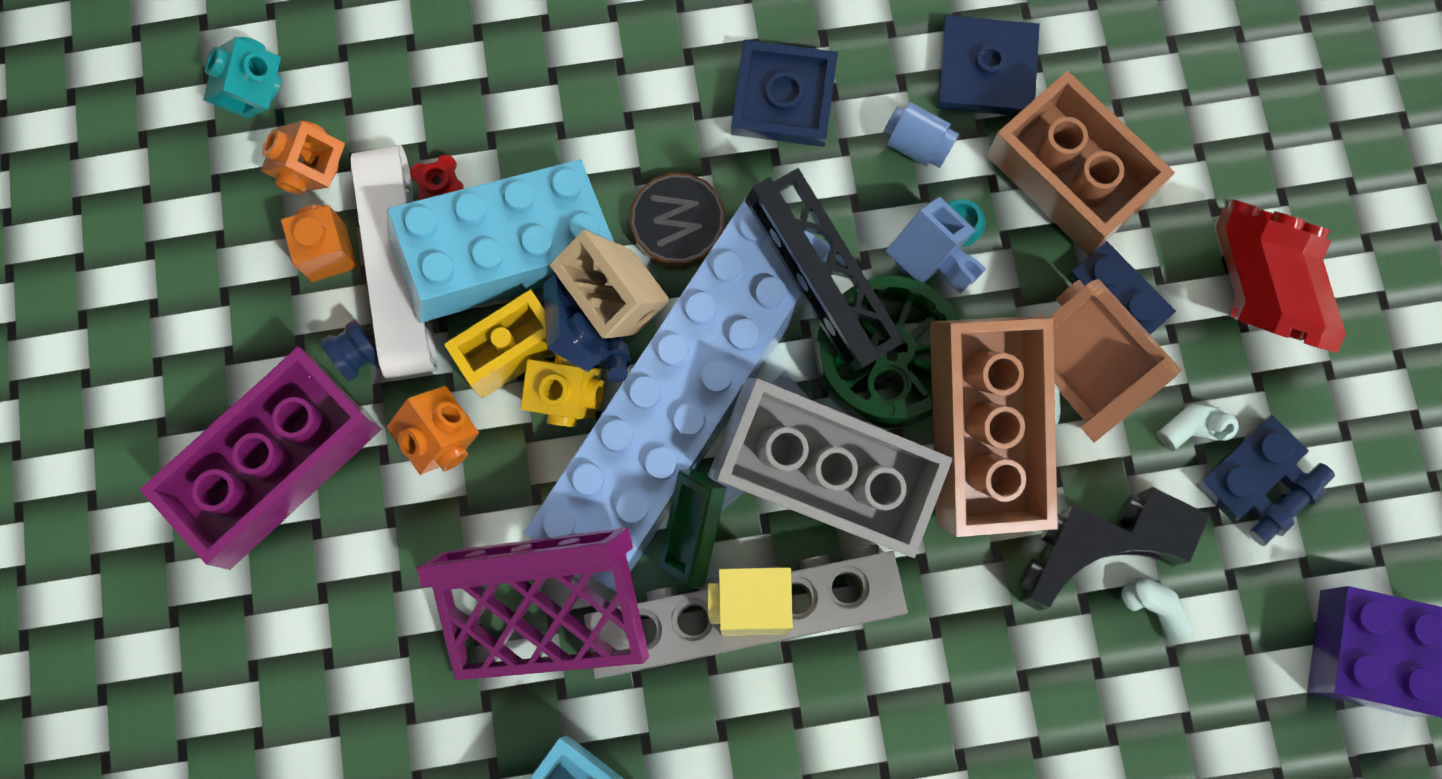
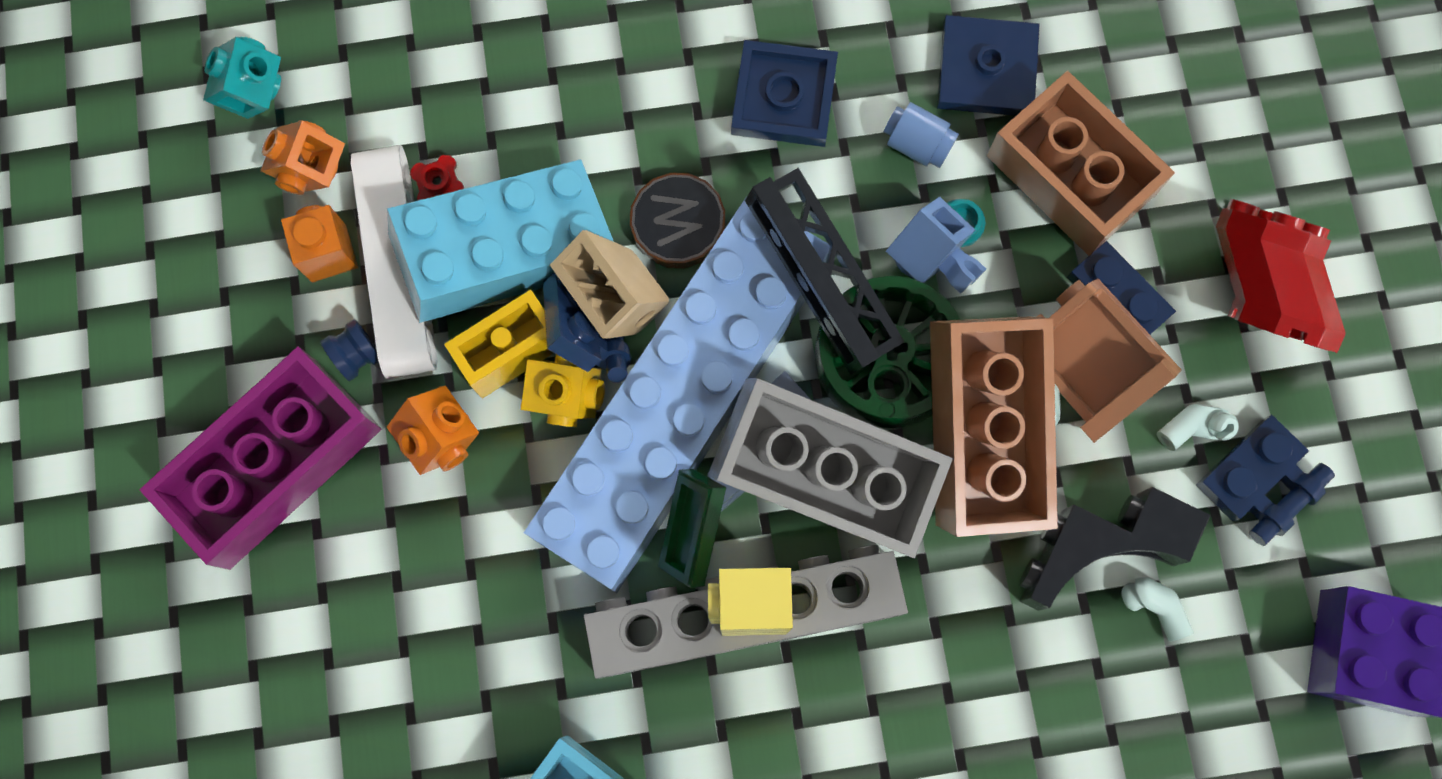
magenta fence [416,527,649,681] -> none

